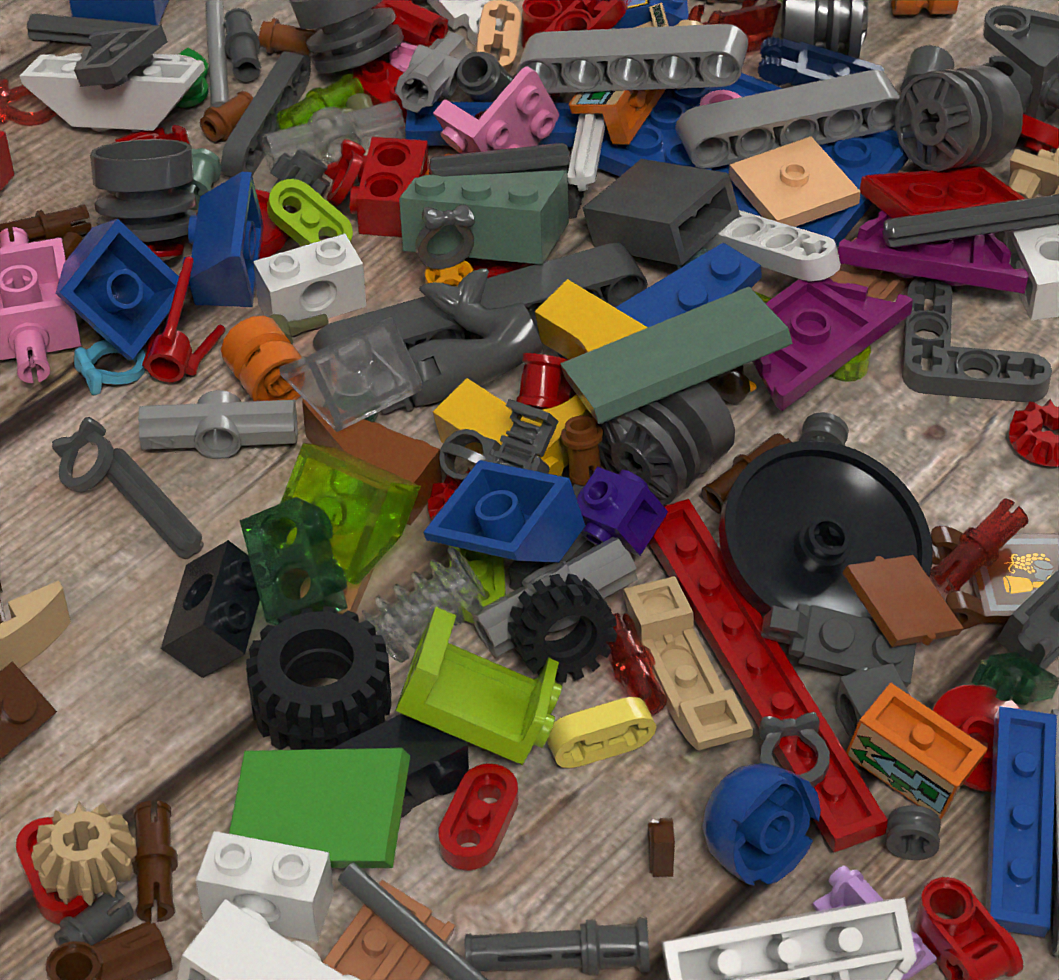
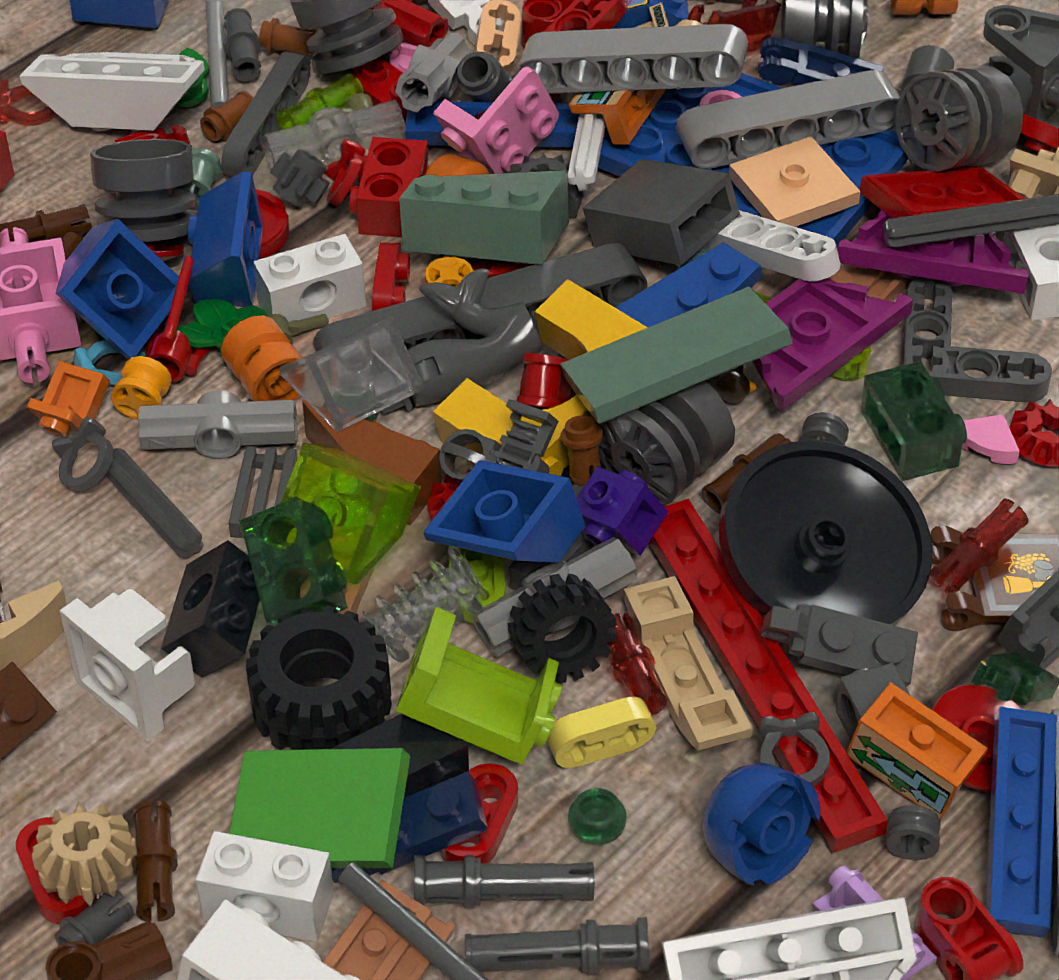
dark grey axle [27,13,154,45] -> none
dark grey wing [74,25,168,89] -> none
lime plate [267,179,353,246] -> none
dark grey piece [415,204,475,269] -> none
dark grey axle [429,143,570,176] -> none
reddish brown tile [647,817,675,877] -> none
dark orange piece [842,555,964,647] -> none
none -> orange bracket [26,361,110,437]
none -> white panel [60,589,195,742]
none -> light orange wheel [111,356,172,420]
none -> green plate [177,298,268,356]
none -> dark grey tile [228,446,298,541]
none -> dark blue hinge [331,771,488,883]
none -> red plate [372,243,410,311]
none -> dark grey pin [414,855,595,909]
none -> clear green plate [568,788,626,845]
none -> clear green brick [861,361,967,481]
none -> bright pink tile [952,414,1019,464]

